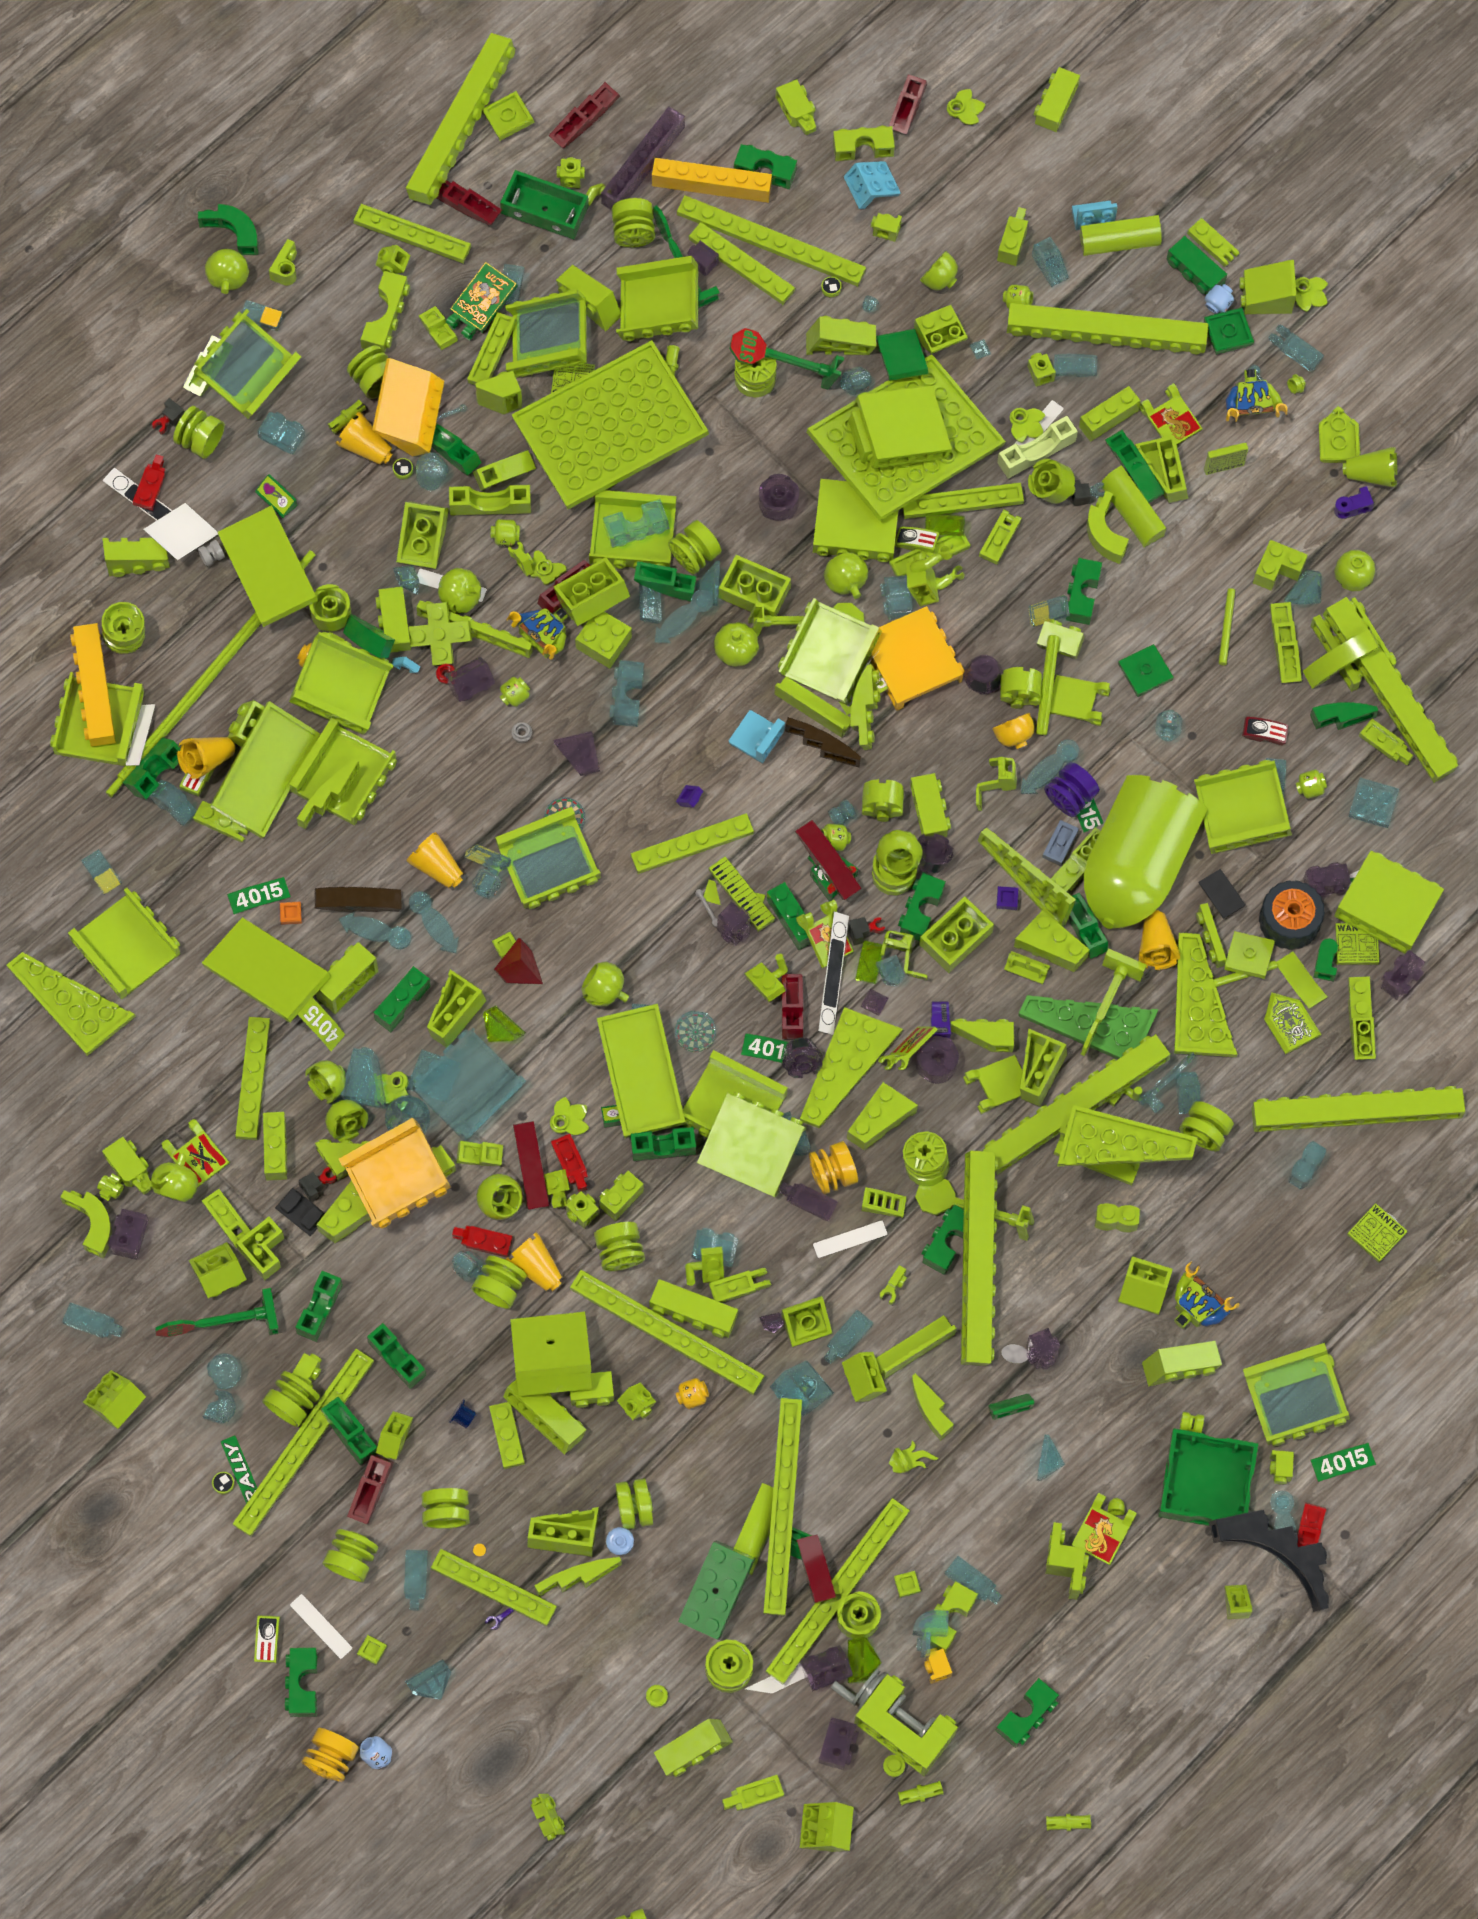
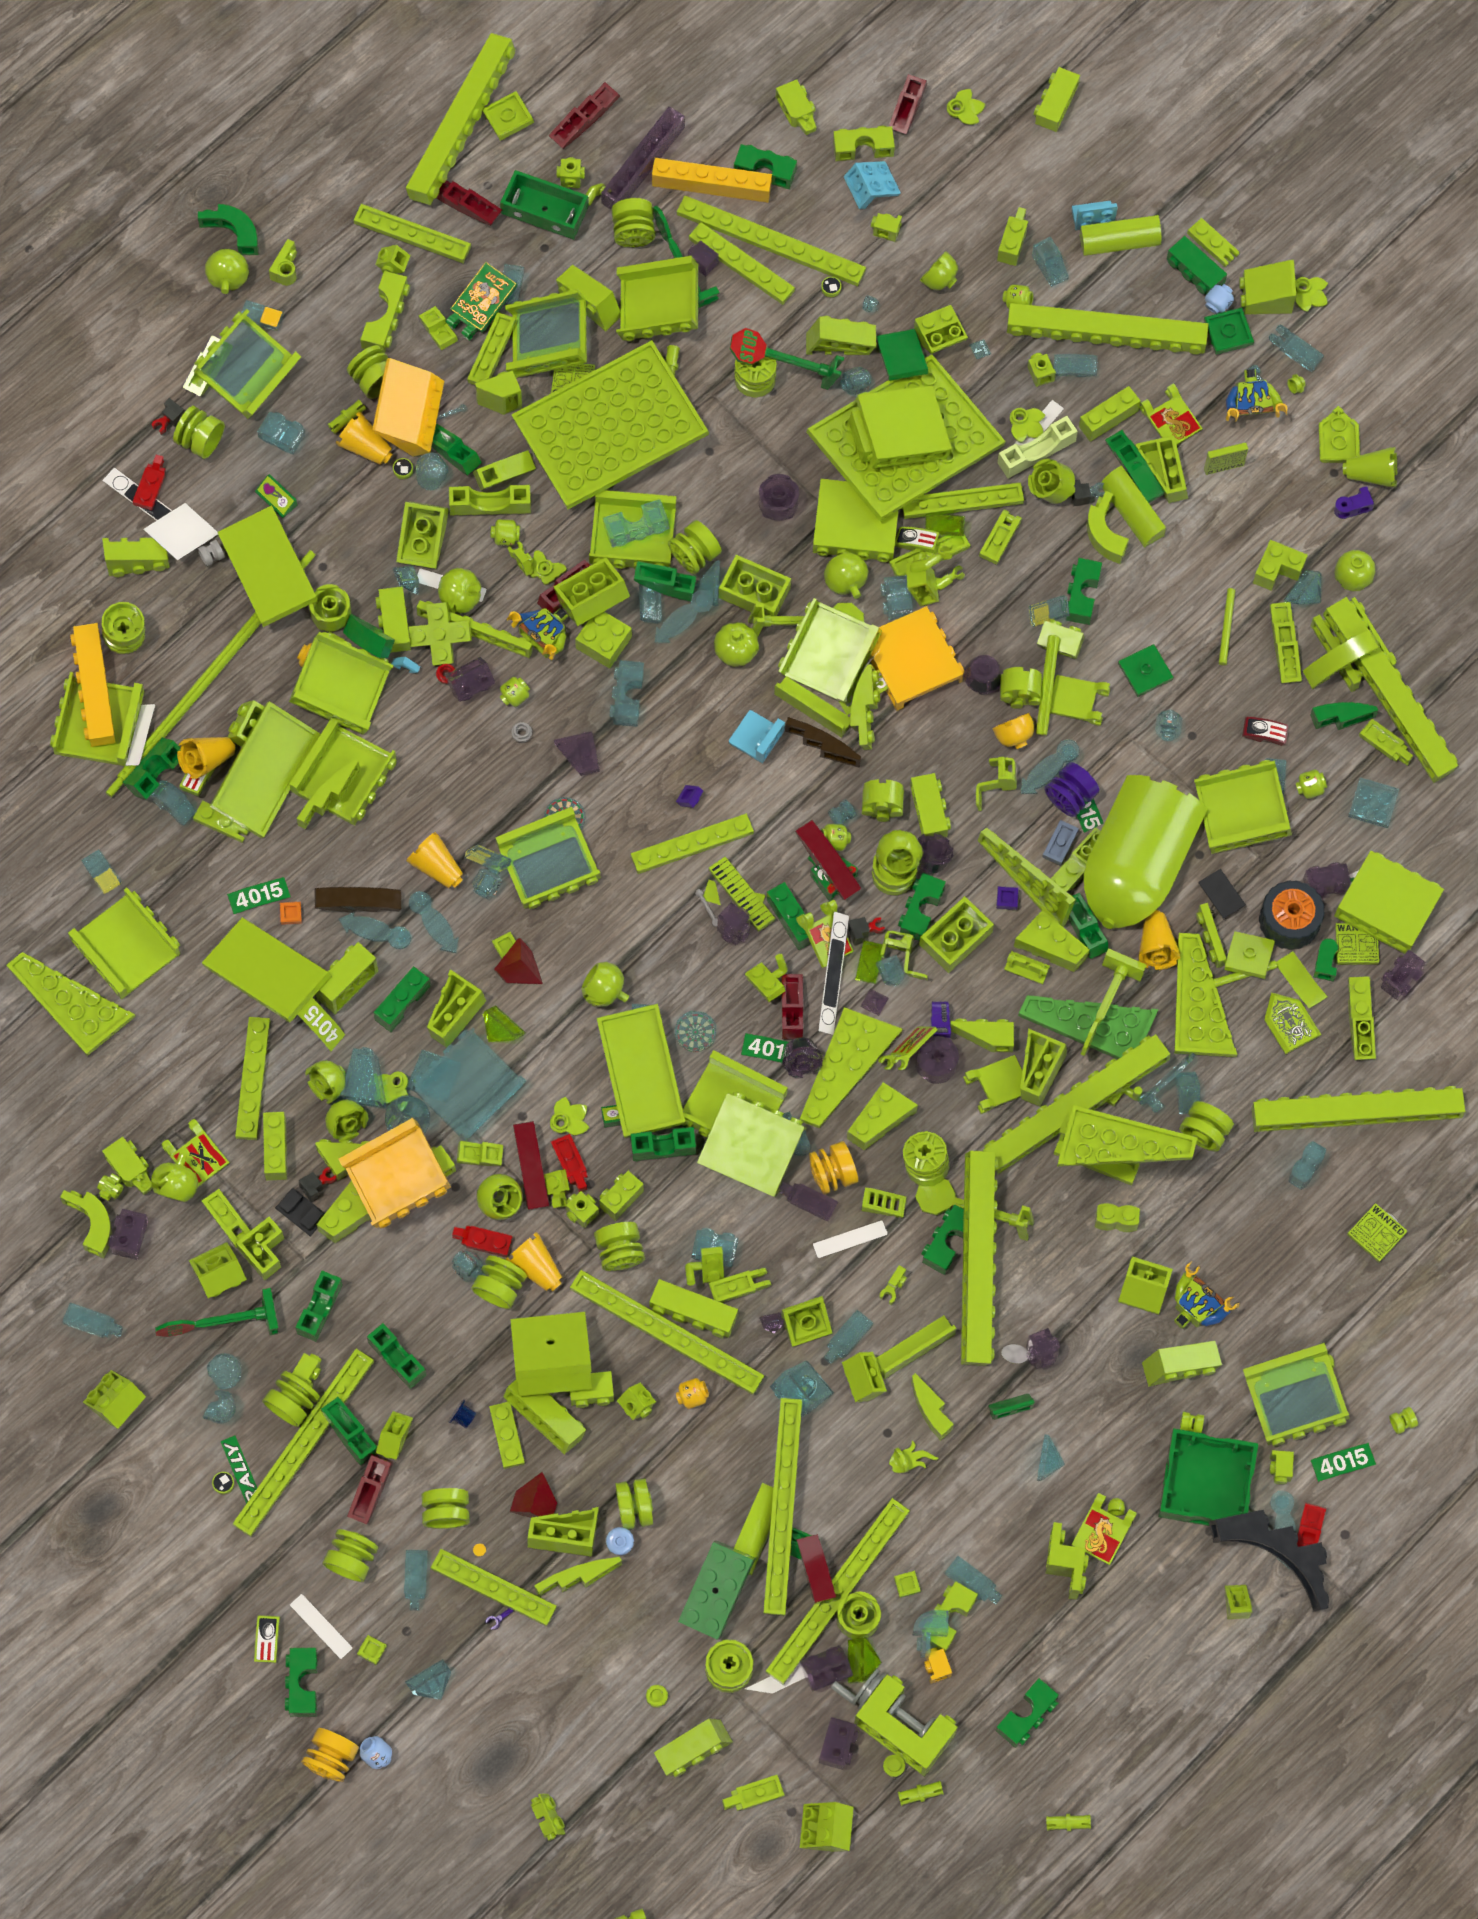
none -> dark red slope [510,1472,557,1518]
none -> lime wheel [1389,1407,1418,1435]

